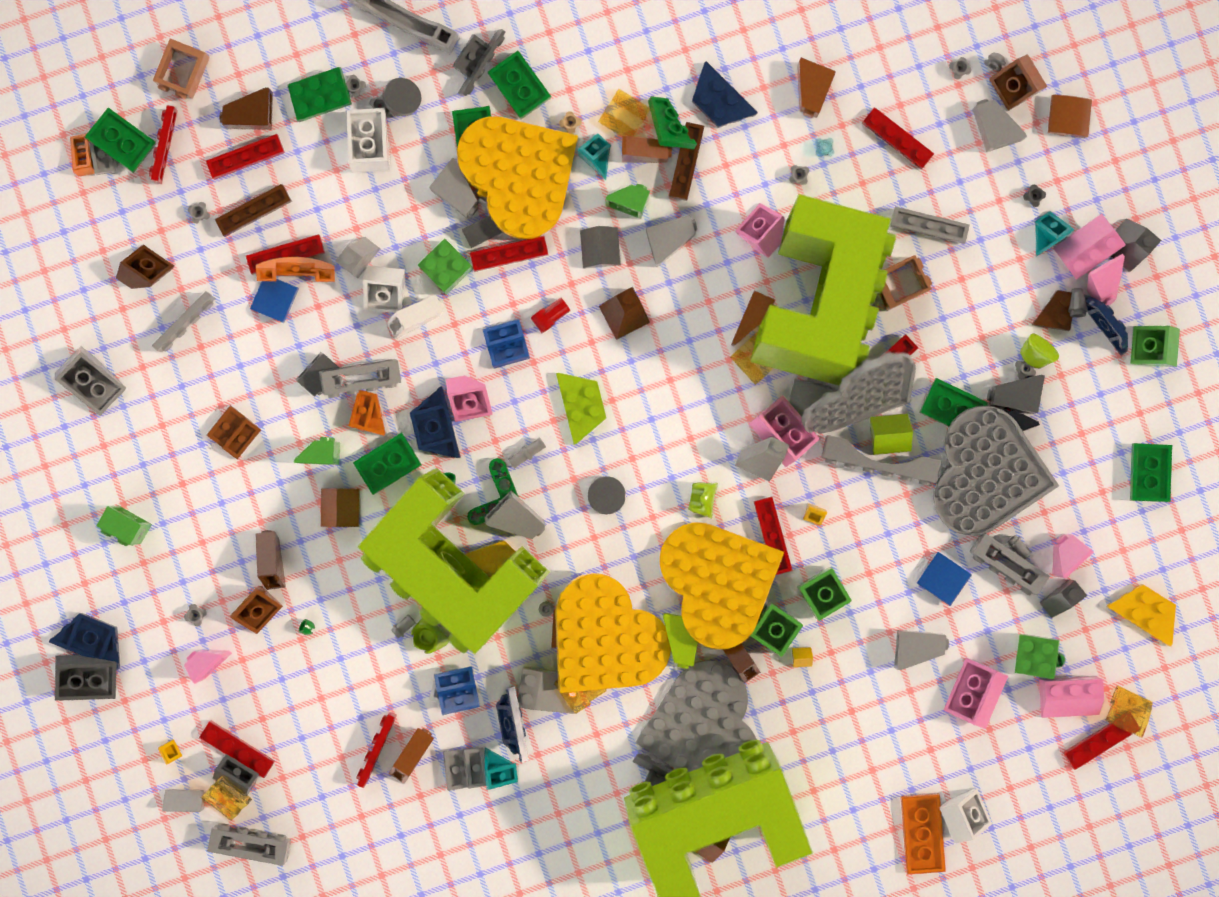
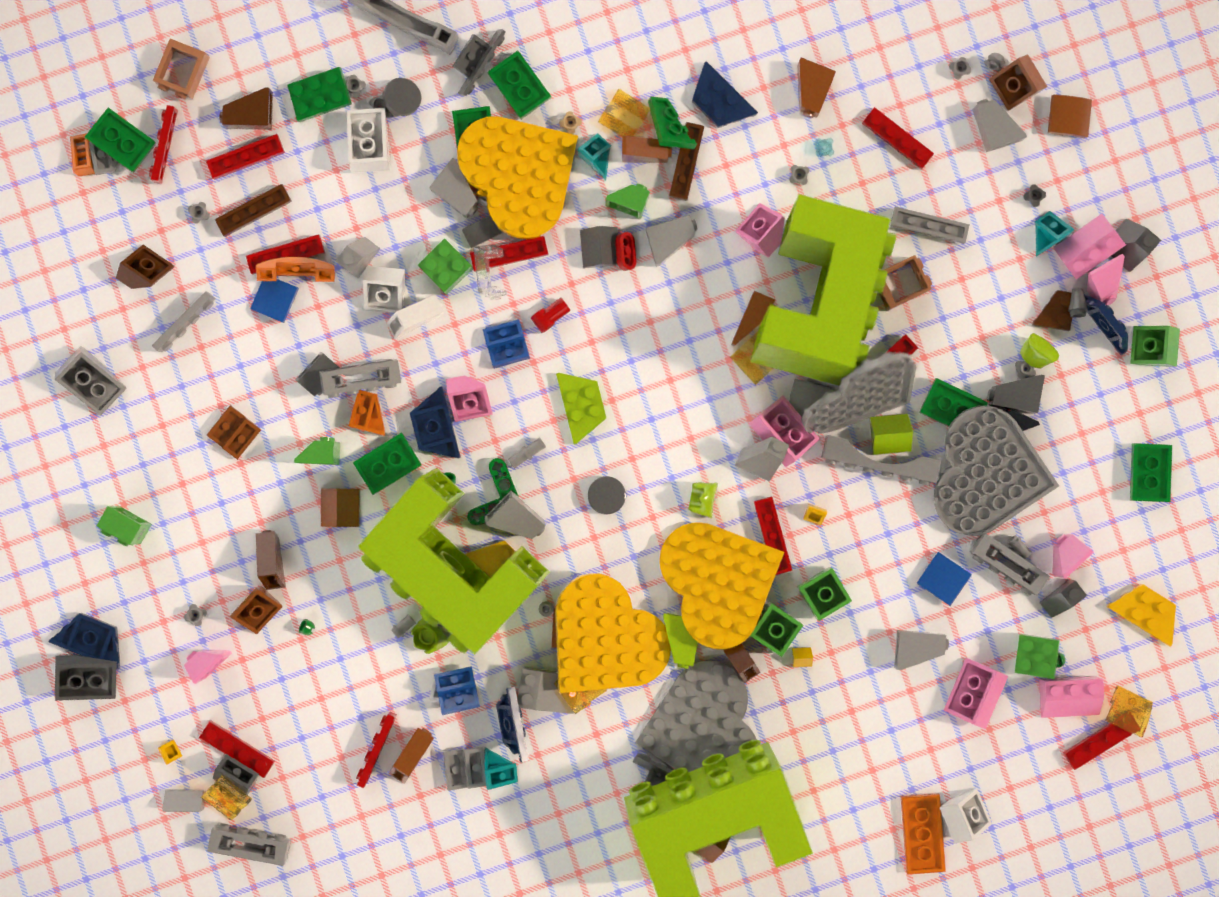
reddish brown slope [599,286,650,340] -> none
none -> clear panel [474,244,507,300]
none -> red plate [615,232,637,271]

